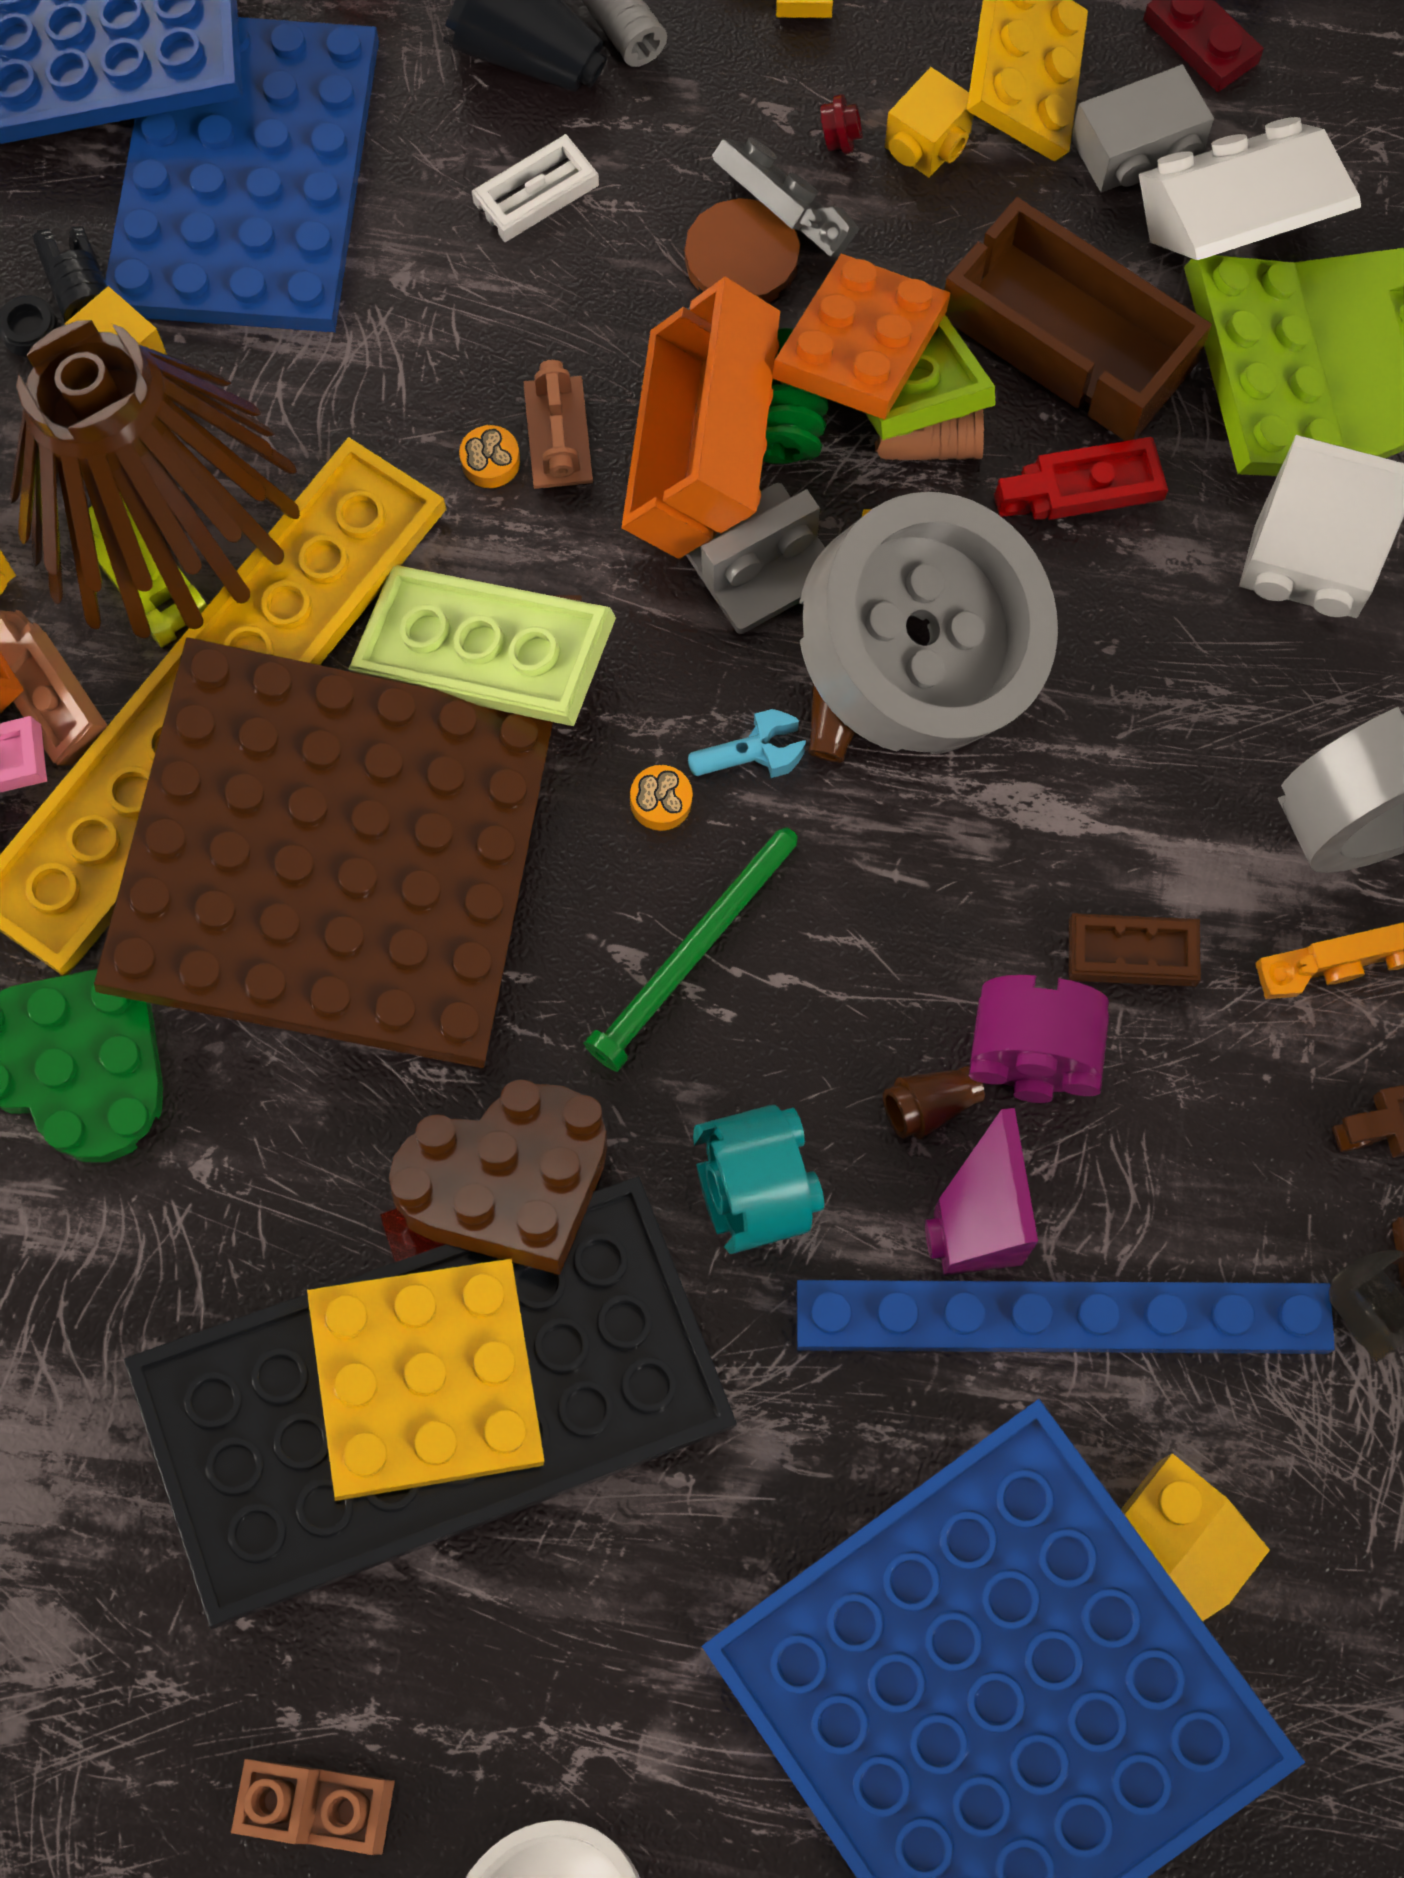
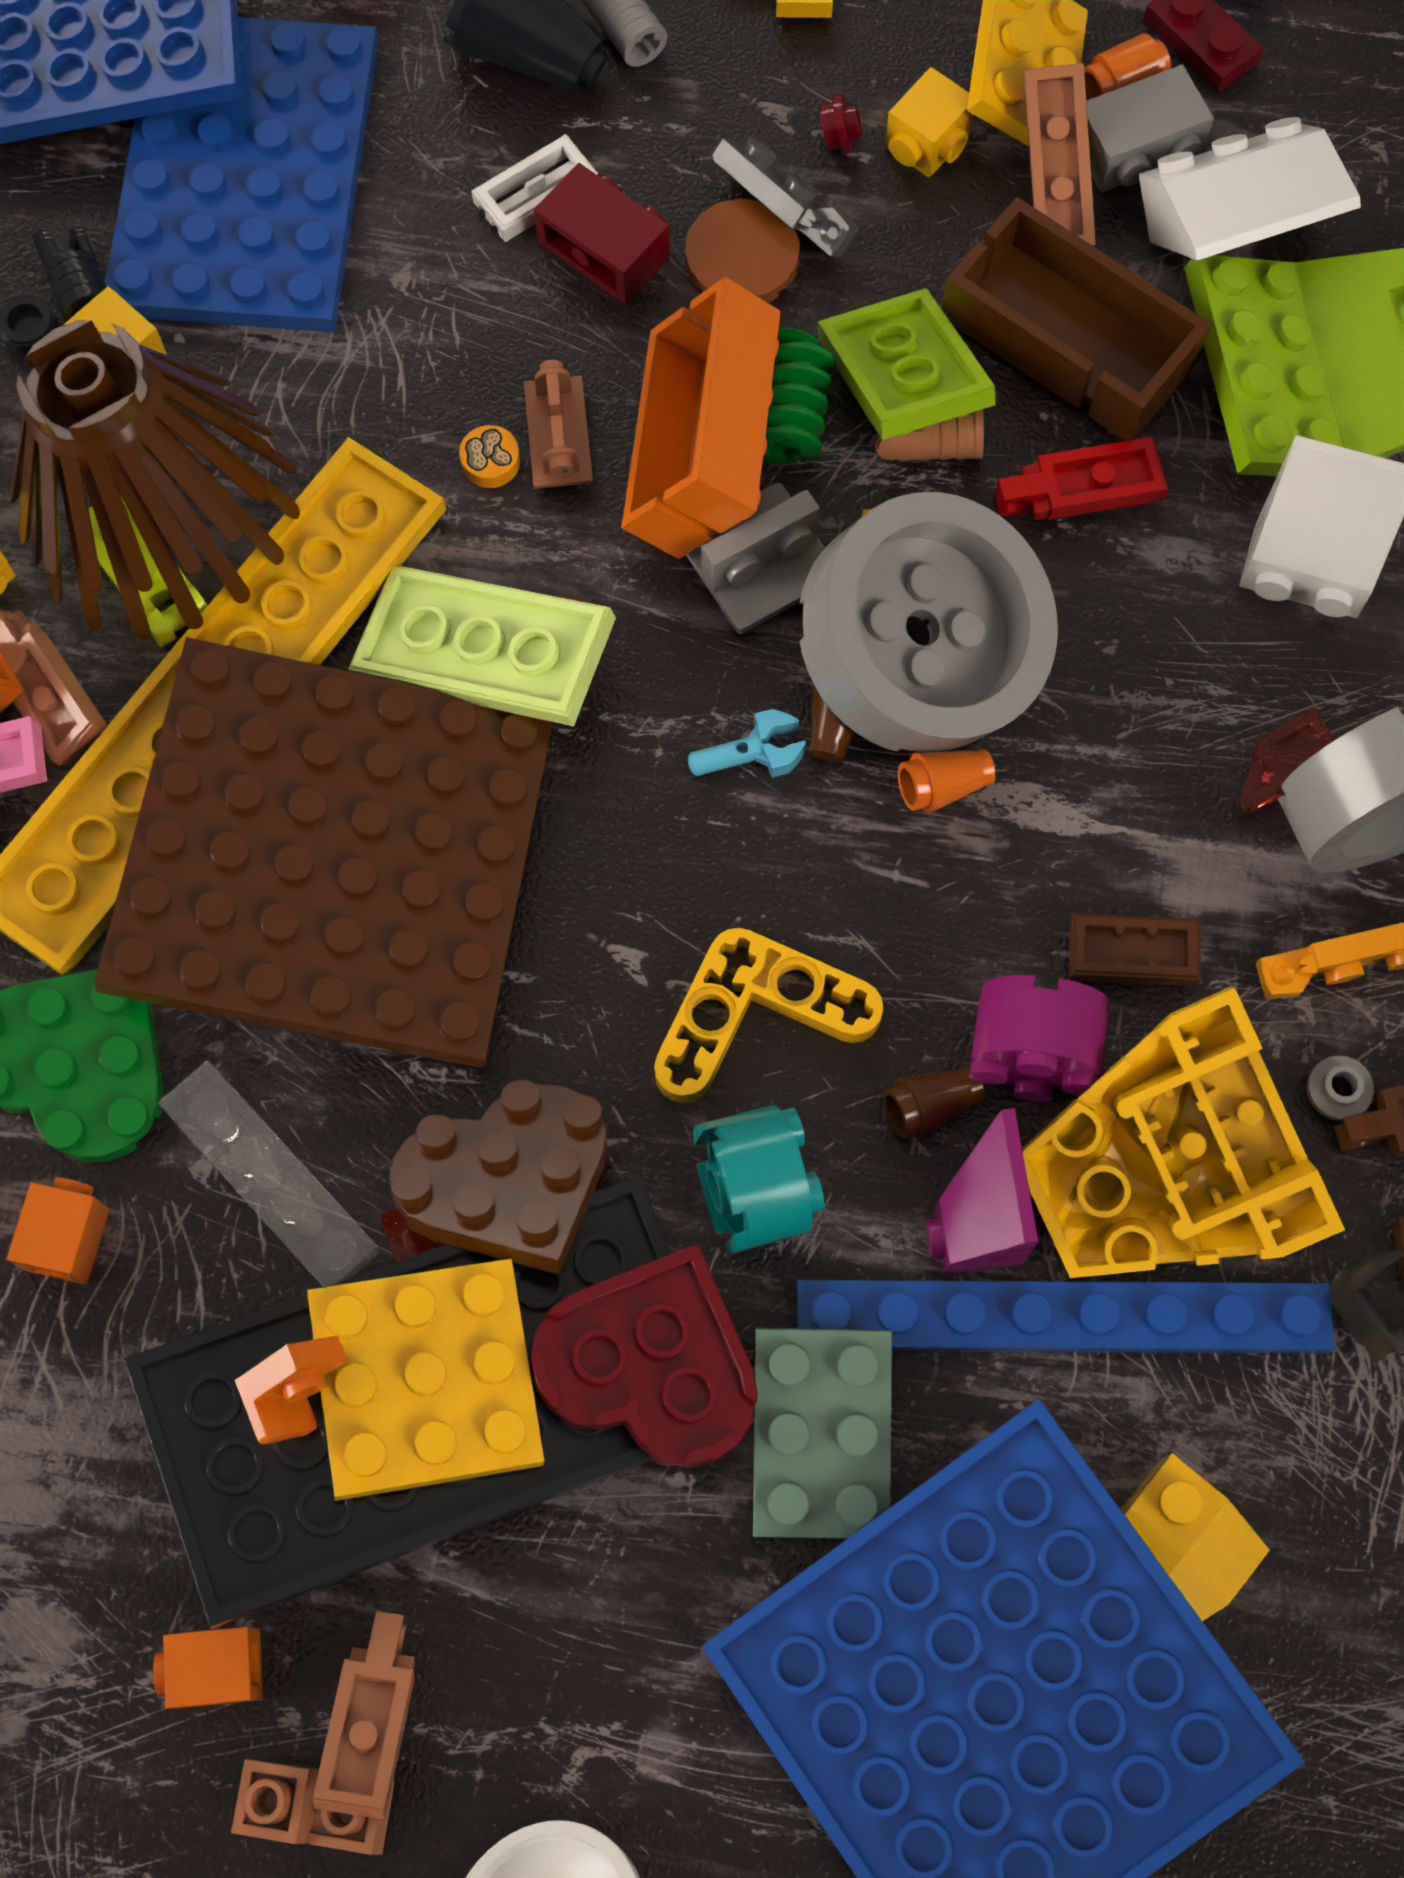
green bar [584,827,798,1072] -> none
tile [630,765,693,831] -> none
orange plate [772,253,951,420] -> none
none -> orange brick [6,1177,110,1285]
none -> orange brick [153,1627,263,1709]
none -> clear plate [158,1059,381,1287]
none -> orange bracket [235,1335,348,1445]
none -> nougat hinge [312,1611,415,1820]
none -> dark red plate [529,1243,758,1468]
none -> dark red brick [534,162,670,305]
none -> yellow beam [654,928,884,1103]
none -> sand green plate [753,1327,892,1538]
none -> orange cone [898,748,995,813]
none -> yellow wedge [1022,986,1345,1278]
none -> nougat plate [1024,63,1096,247]
none -> orange brick [1084,33,1171,100]
none -> clear red slope [1240,707,1335,814]
none -> light grey plate [1307,1056,1374,1121]

